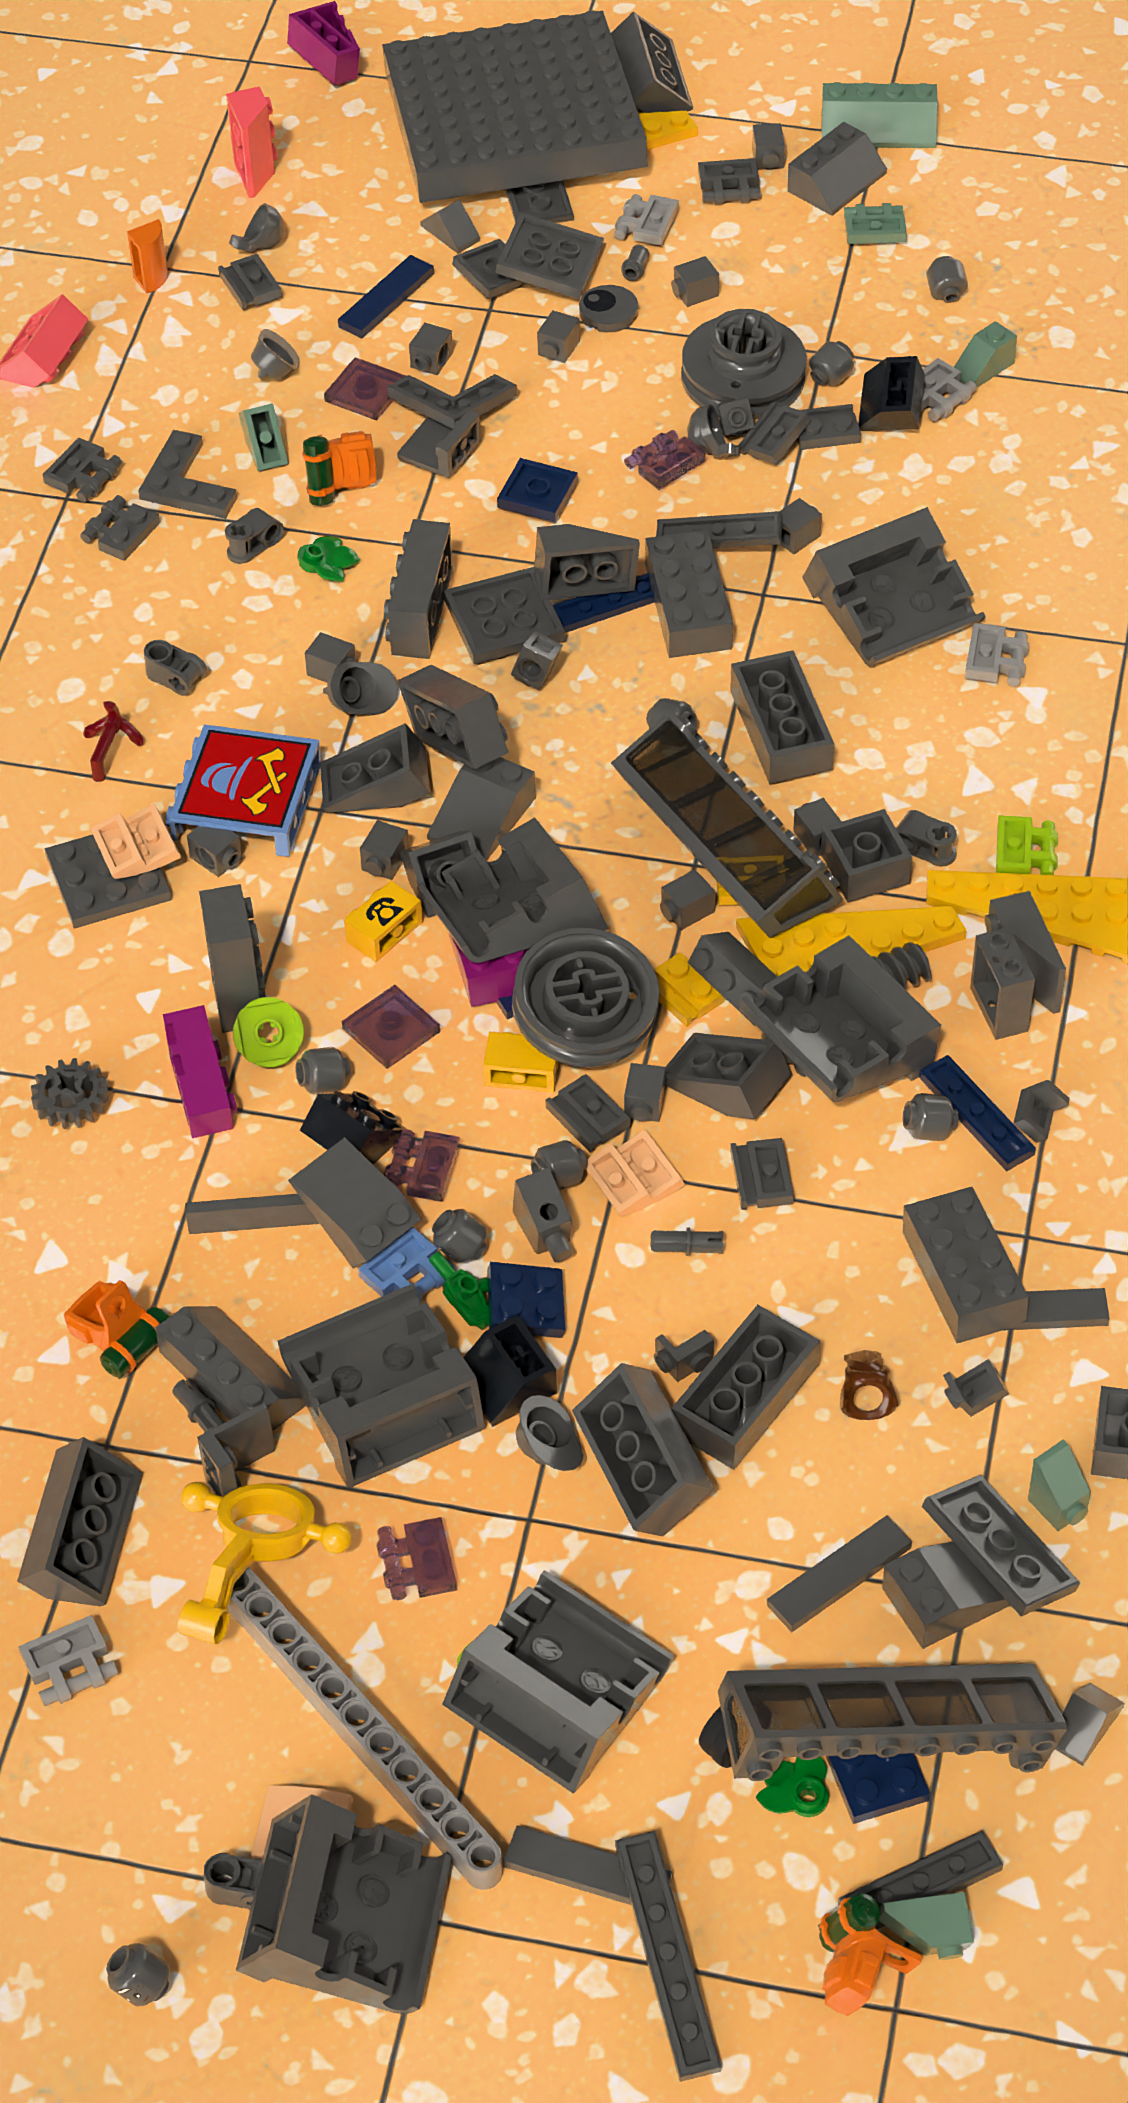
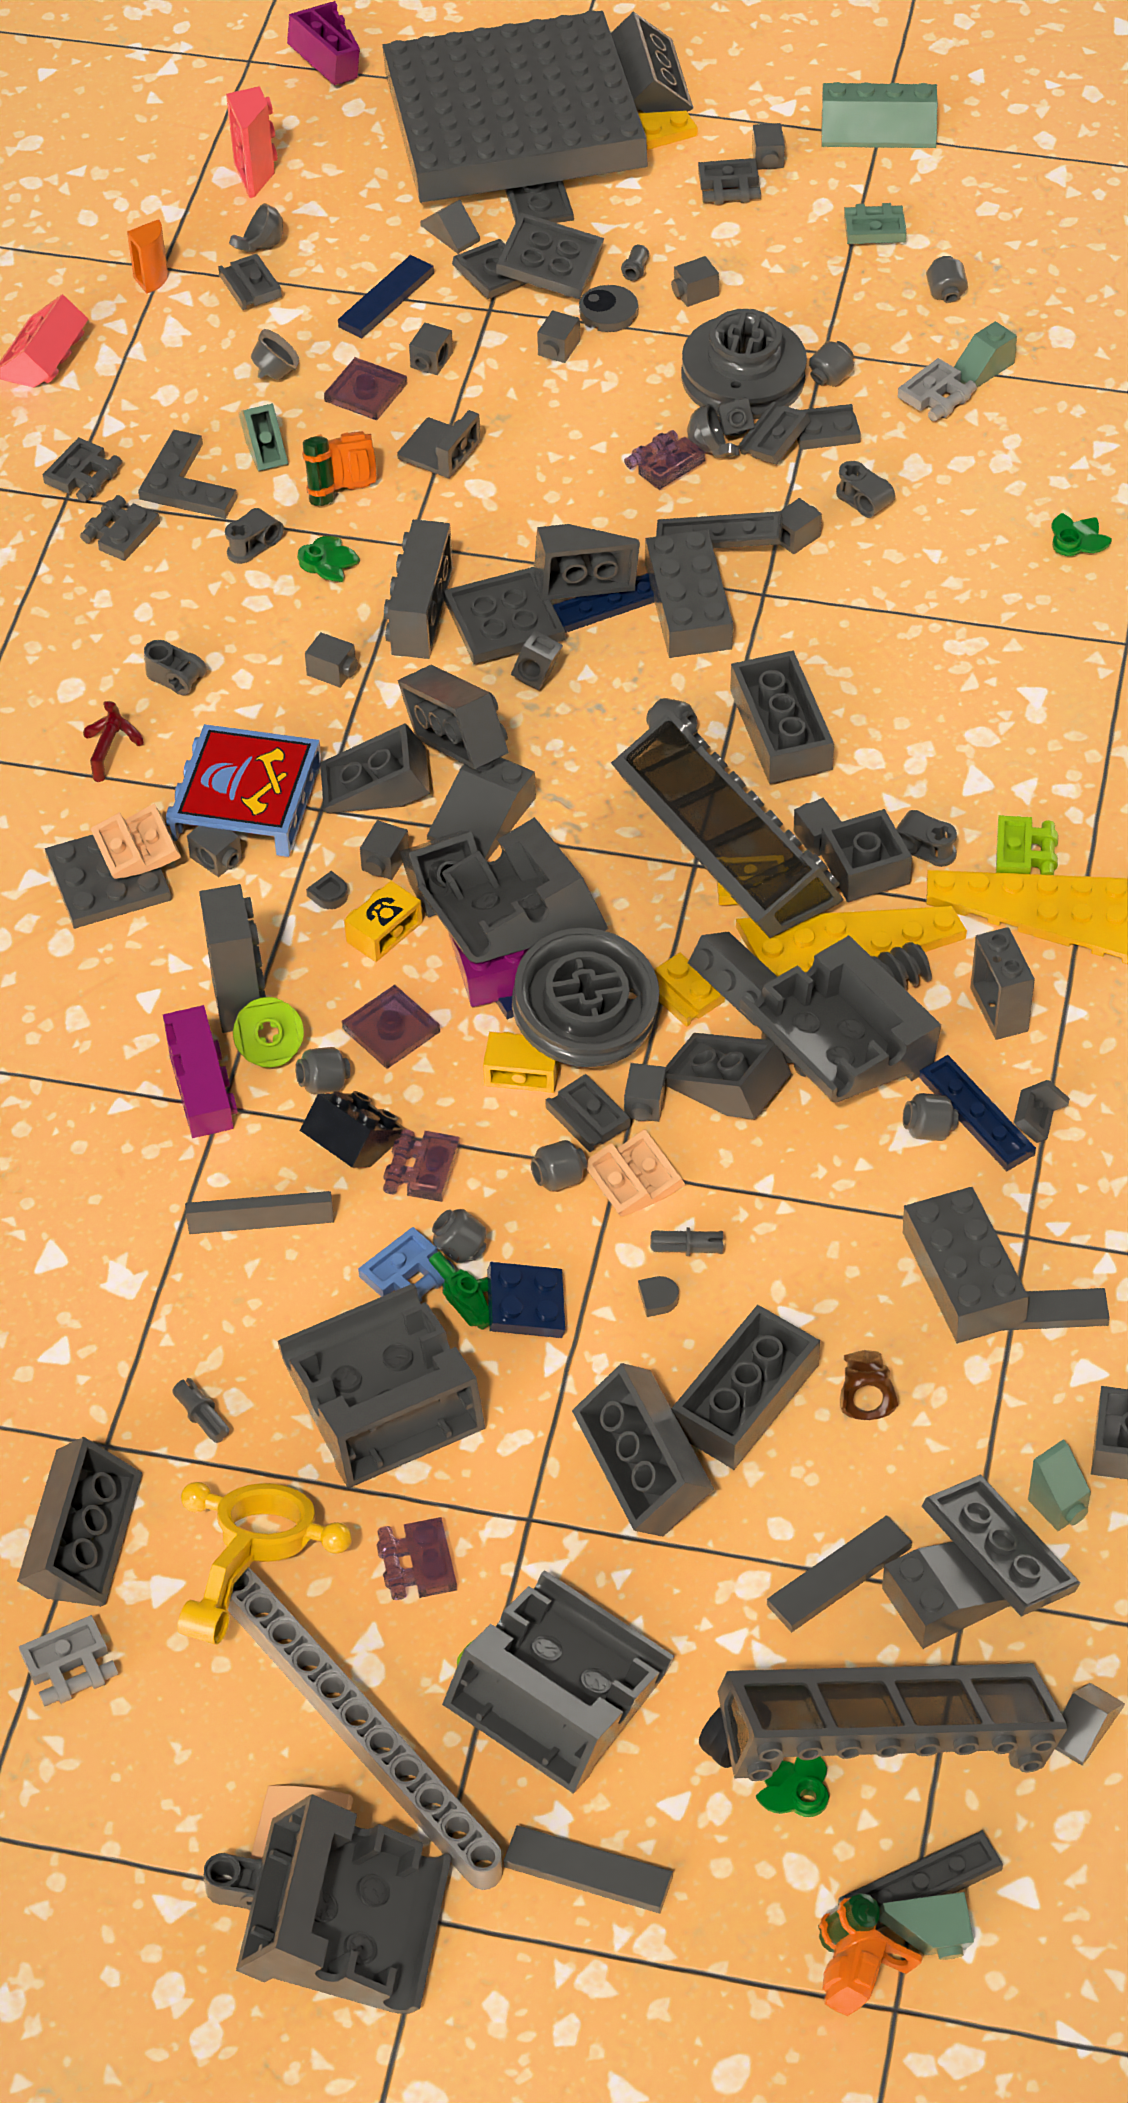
dark grey gear [31,1058,109,1129] -> none
orange piece [64,1280,169,1379] -> none
dark grey head [106,1943,169,2007] -> none
dark grey slope [155,1306,306,1431] -> none
dark grey bracket [197,1403,275,1497] -> none
dark grey slope [288,1137,421,1268] -> none
dark grey piece [323,662,398,715] -> none
dark grey plate [388,374,517,429] -> none
black slope [463,1315,557,1427] -> none
dark blue plate [497,458,578,522] -> none
dark grey torso [513,1167,573,1262] -> none
dark grey piece [516,1395,583,1471] -> none
light grey plate [614,194,679,246] -> none
dark grey tile [615,1831,721,2082] -> none
dark grey bracket [654,1330,714,1383] -> none
dark grey brick [660,869,715,930] -> none
dark grey plate [730,1138,794,1210] -> none
dark grey slope [787,122,887,216] -> none
dark grey panel [802,507,986,667] -> none
dark blue plate [826,1724,930,1824] -> none
black slope [858,356,925,431] -> none
dark grey bracket [943,1359,1009,1417] -> none
light grey plate [965,623,1029,687] -> none
dark grey slope [985,891,1066,1014] -> none
none -> dark grey tile [306,871,348,909]
none -> dark grey tile [638,1276,679,1317]
none -> dark grey piece [836,461,895,518]
none -> green plate [1051,513,1112,556]

